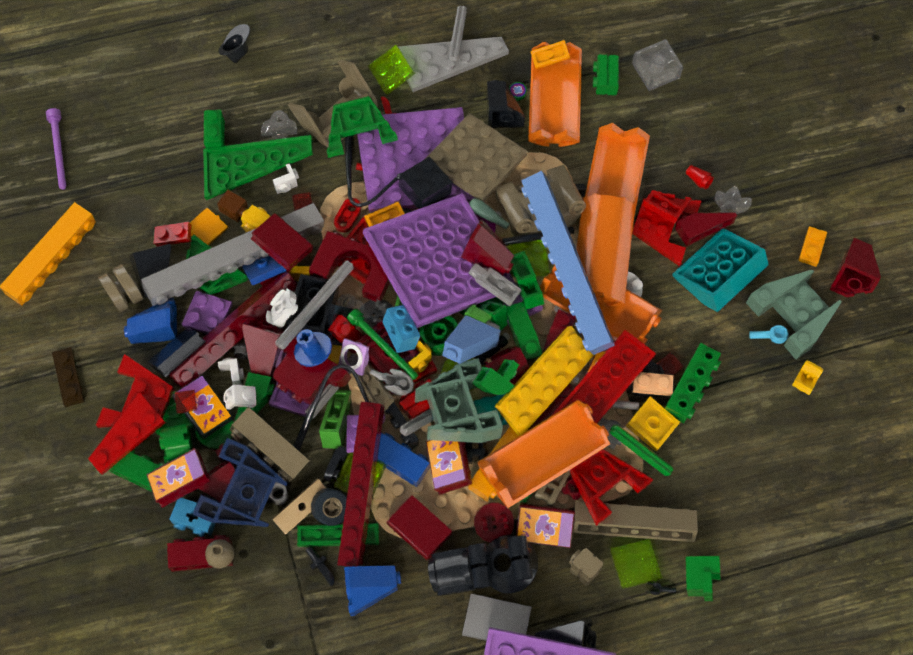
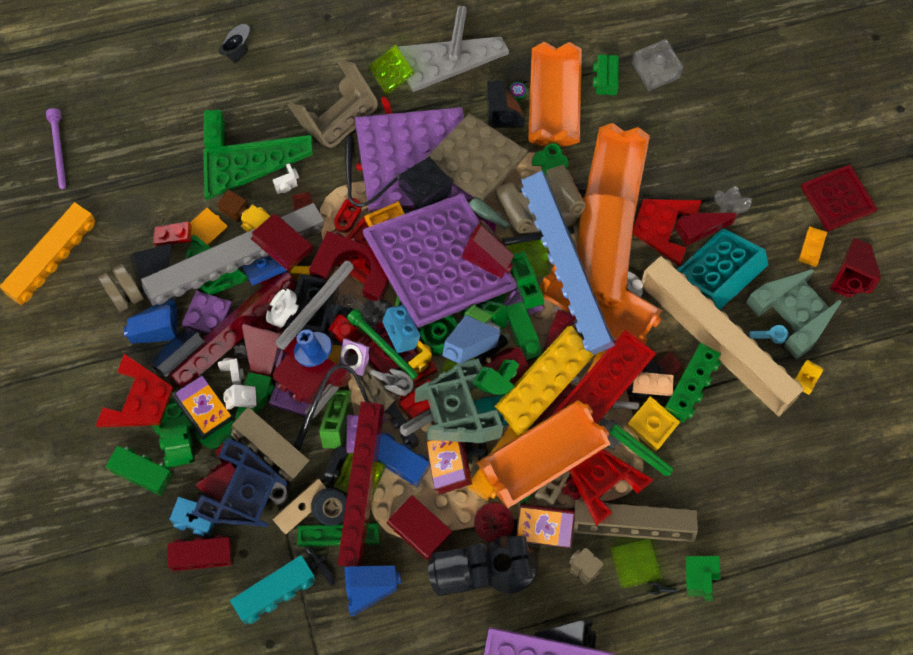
dark brown plate [52,347,85,407] -> none
red wing [88,392,166,475] -> none
piece [147,448,211,508] -> none
clear red tile [174,390,197,413] -> none
dark tan brick [205,539,234,568] -> none
clear plate [261,110,297,140] -> none
green wing [327,96,398,158] -> none
light grey tile [462,594,531,641] -> none
light grey hinge [469,263,521,306] -> none
light orange plate [531,40,570,70] -> none
red wing [642,190,692,223] -> none
red cone [686,165,714,189] -> none
none -> teal brick [230,556,316,625]
none -> green plate [532,143,568,176]
none -> tan piece [641,256,804,417]
none -> dark red plate [800,164,878,232]

